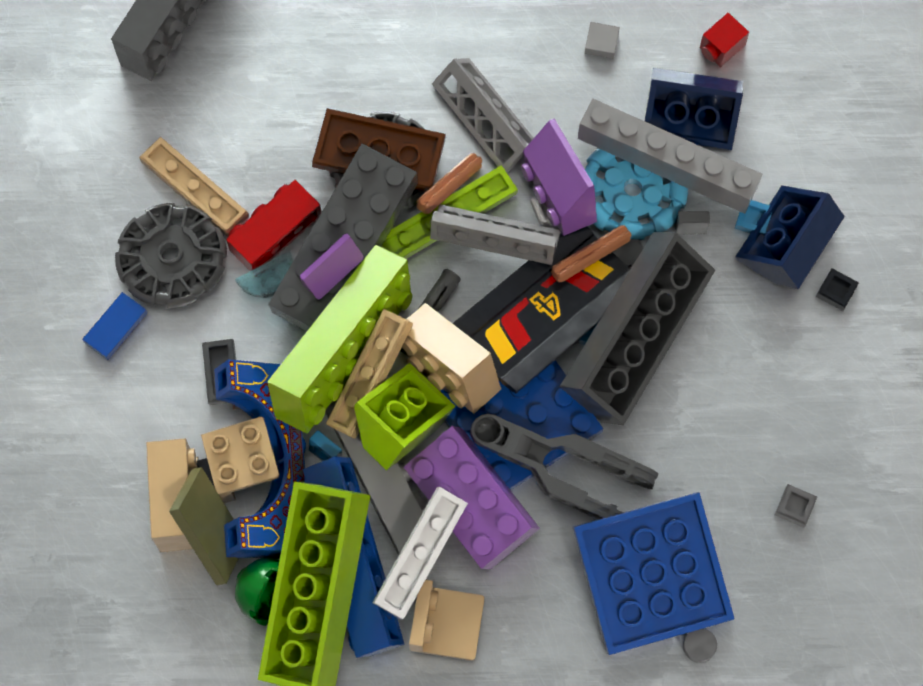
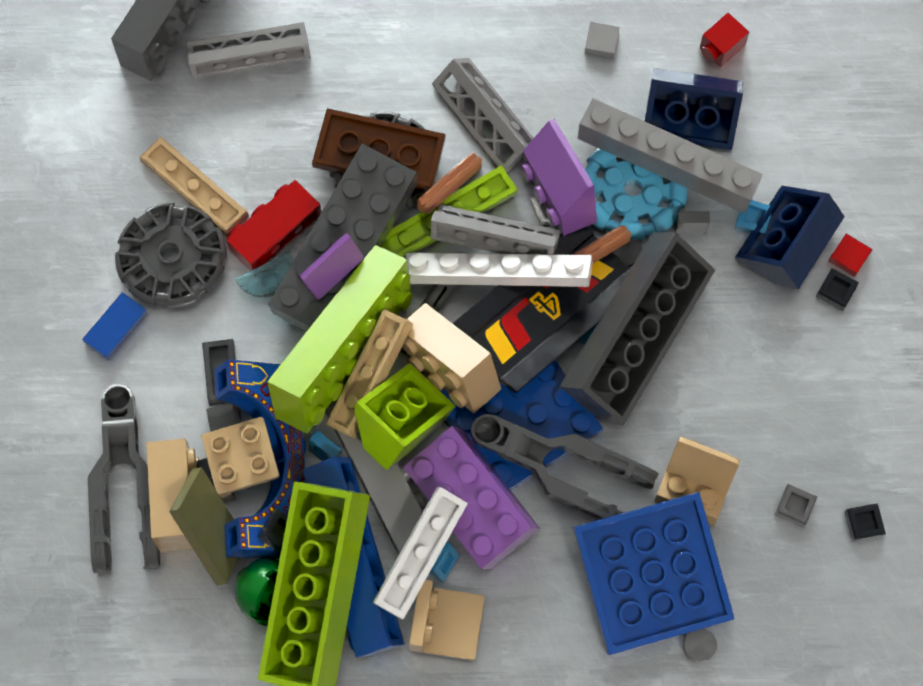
none -> dark grey piece [88,384,160,573]
none -> light grey fence [186,22,311,78]
none -> dark grey tile [206,404,242,432]
none -> black tile [257,509,288,555]
none -> white plate [405,253,593,287]
none -> dark azure tile [430,542,460,583]
none -> tan bracket [654,437,740,526]
none -> red tile [828,233,873,277]
none -> black tile [845,503,886,542]

